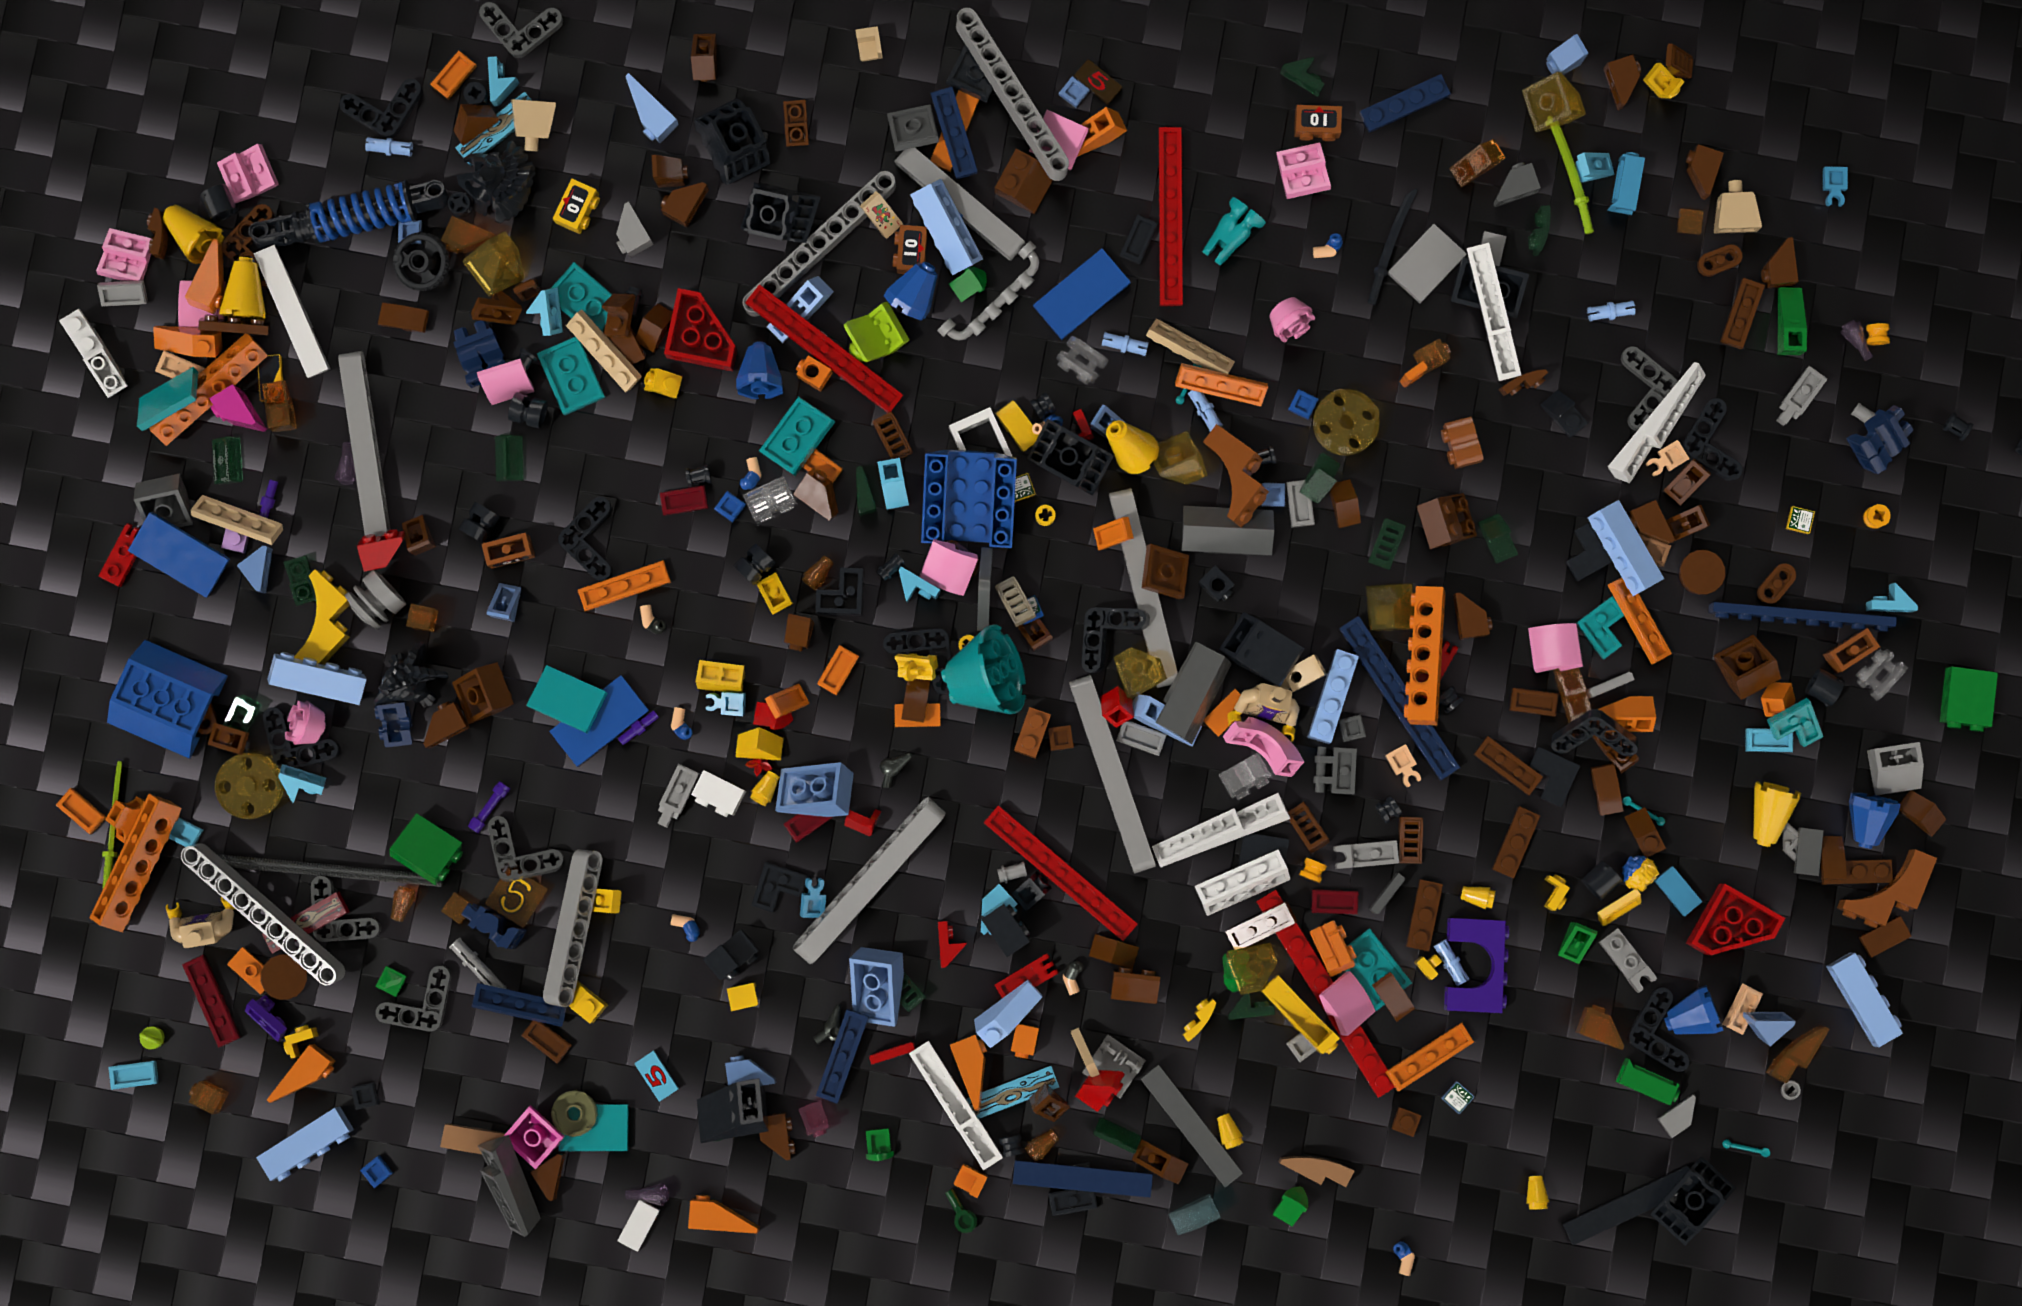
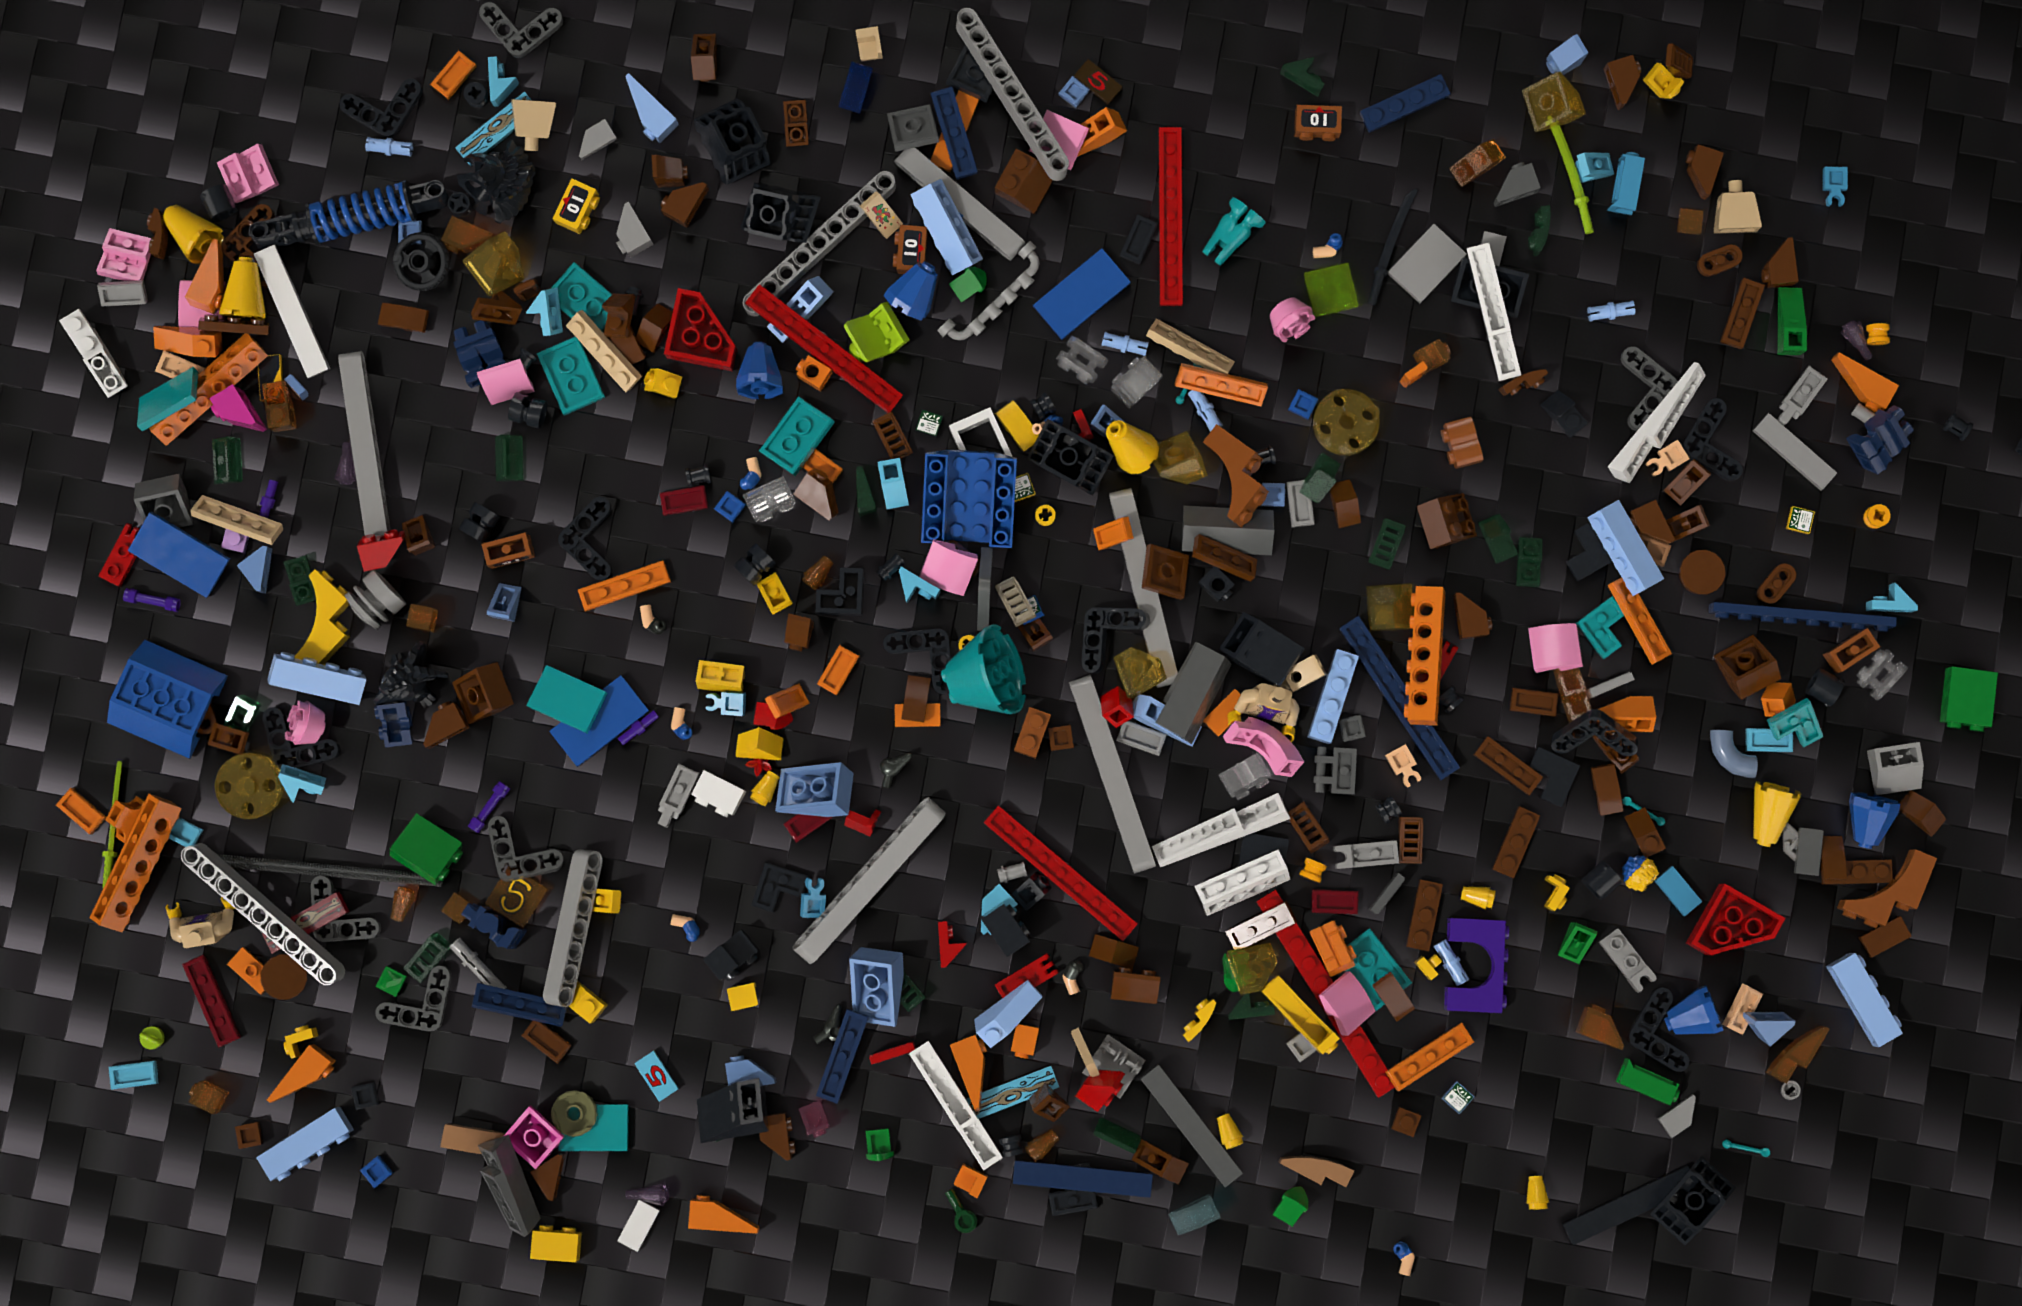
dark purple hinge [245,995,287,1042] -> none
reddish brown slope [454,104,500,146] -> none
yellow hips [895,653,938,681] -> none
bright pink slope [1276,142,1331,199] -> none
yellow tile [1597,889,1642,926] -> none
none -> dark purple bar [123,588,181,612]
none -> reddish brown plate [235,1122,263,1149]
none -> medium blue tile [284,374,309,400]
none -> clear green slope [403,932,451,983]
none -> yellow brick [530,1225,582,1262]
none -> light grey tile [579,119,617,160]
none -> clear blue slope [838,61,873,113]
none -> tile [915,409,943,438]
none -> clear brick [1111,356,1163,409]
none -> reddish brown plate [1192,534,1257,582]
none -> clear neon green plate [1304,263,1359,317]
none -> clear green slope [1516,537,1542,587]
none -> sand blue cylinder [1710,730,1758,778]
none -> light grey tile [1753,413,1837,491]
none -> orange slope [1831,352,1899,413]

